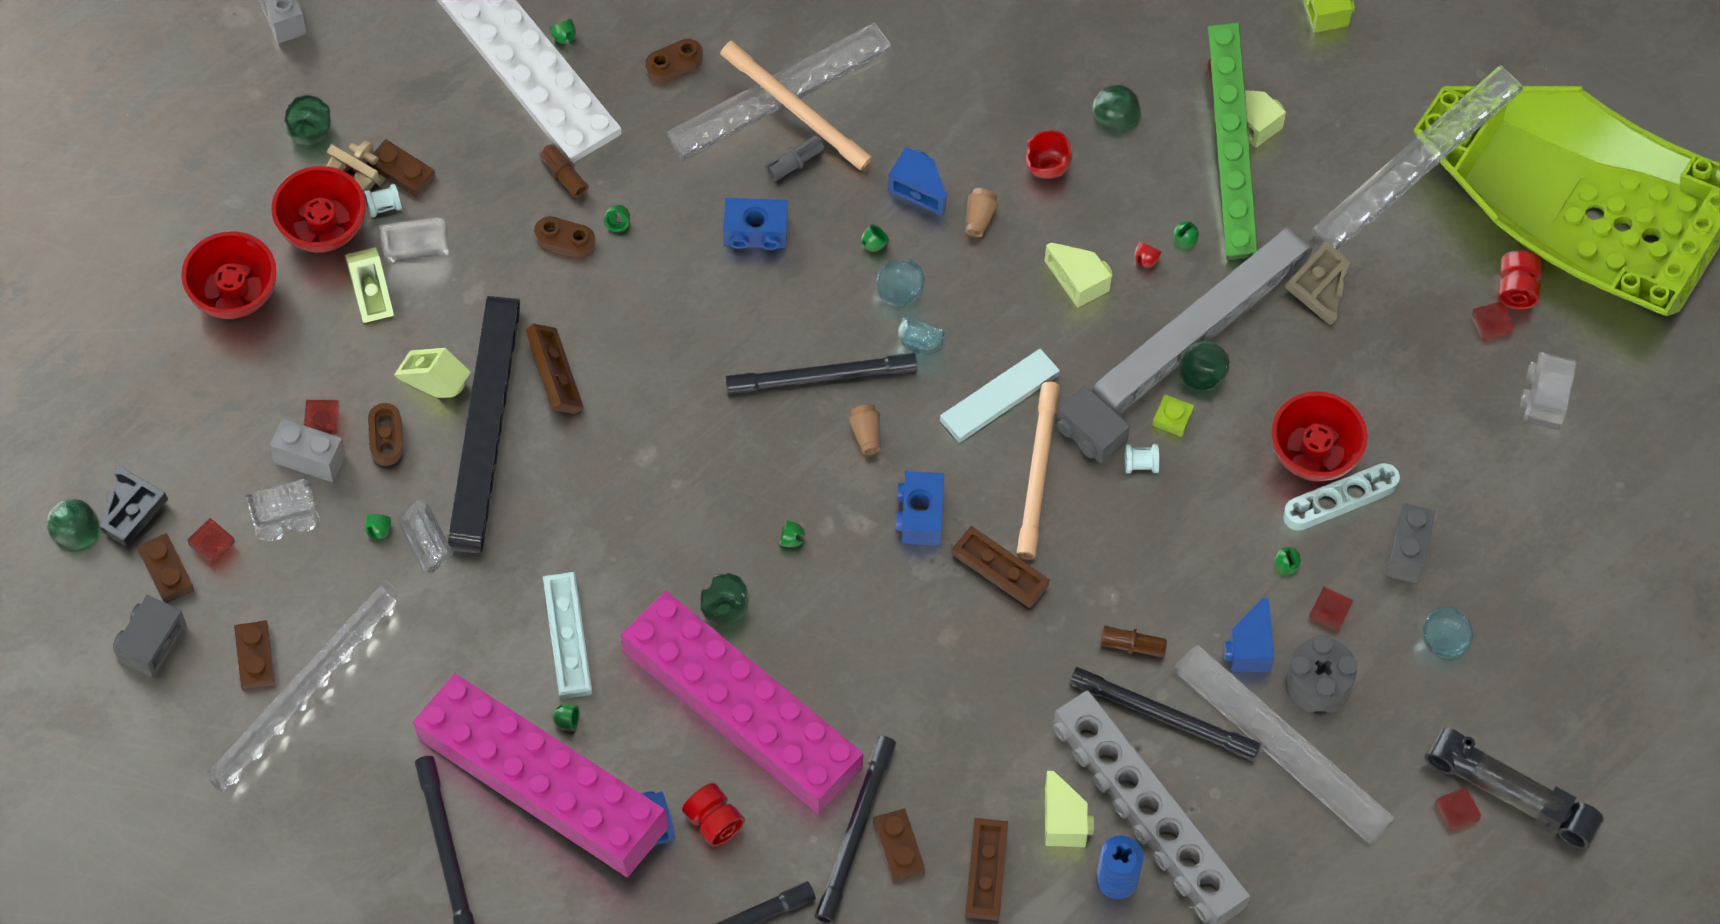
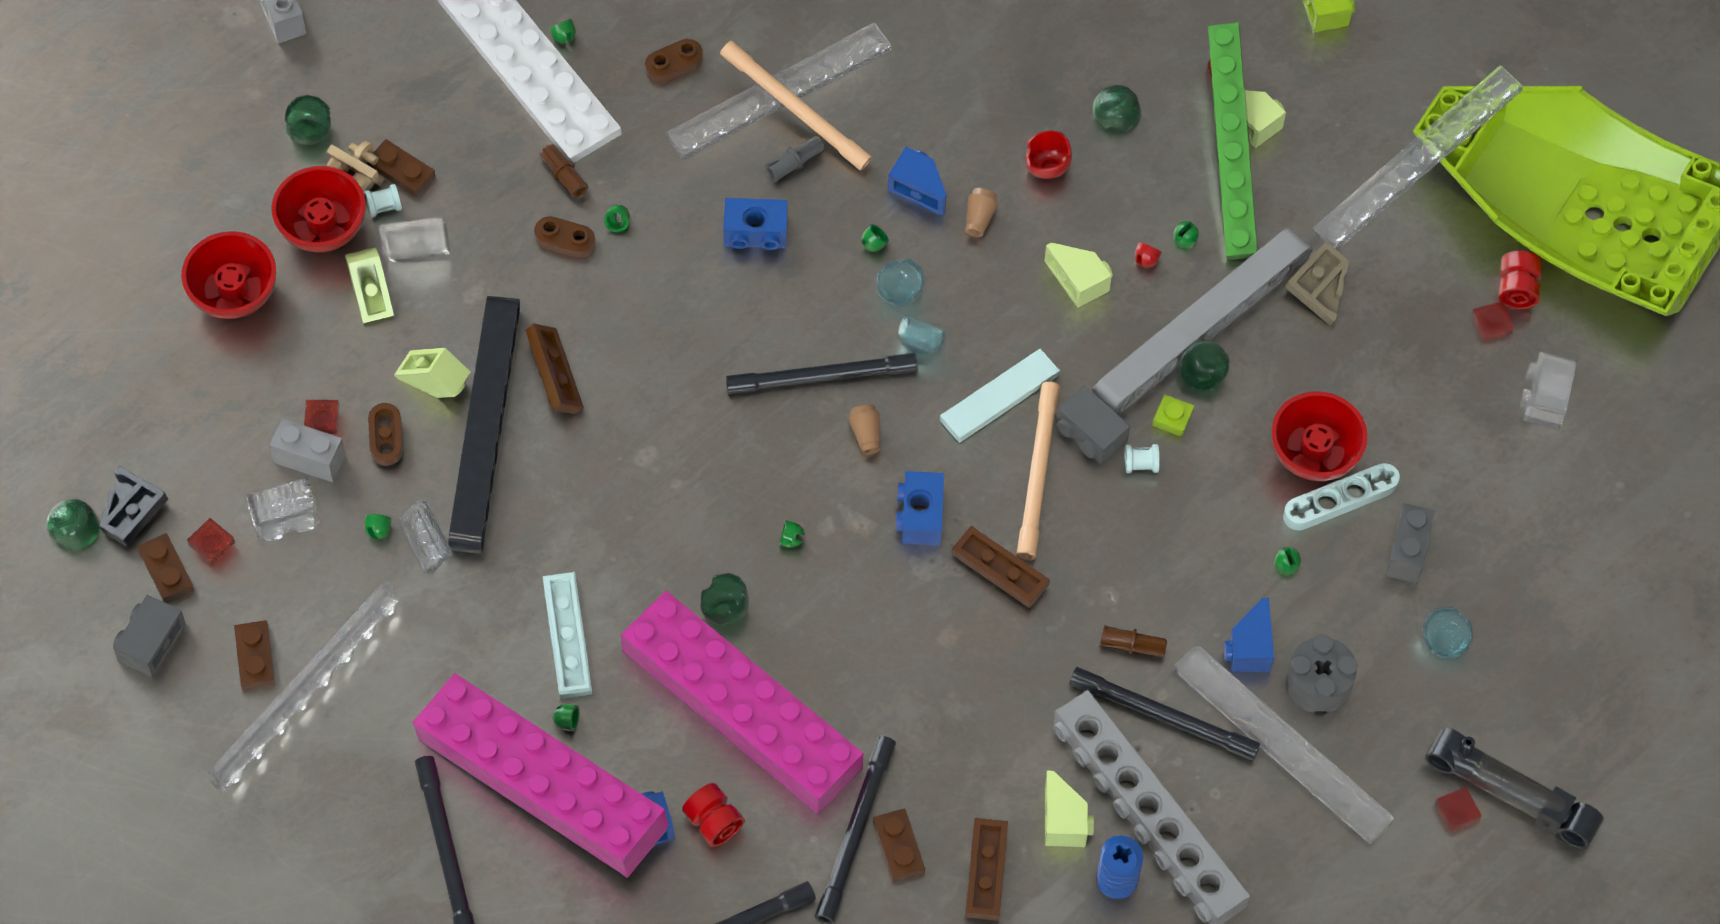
clear red plate [1309,587,1353,632] -> none

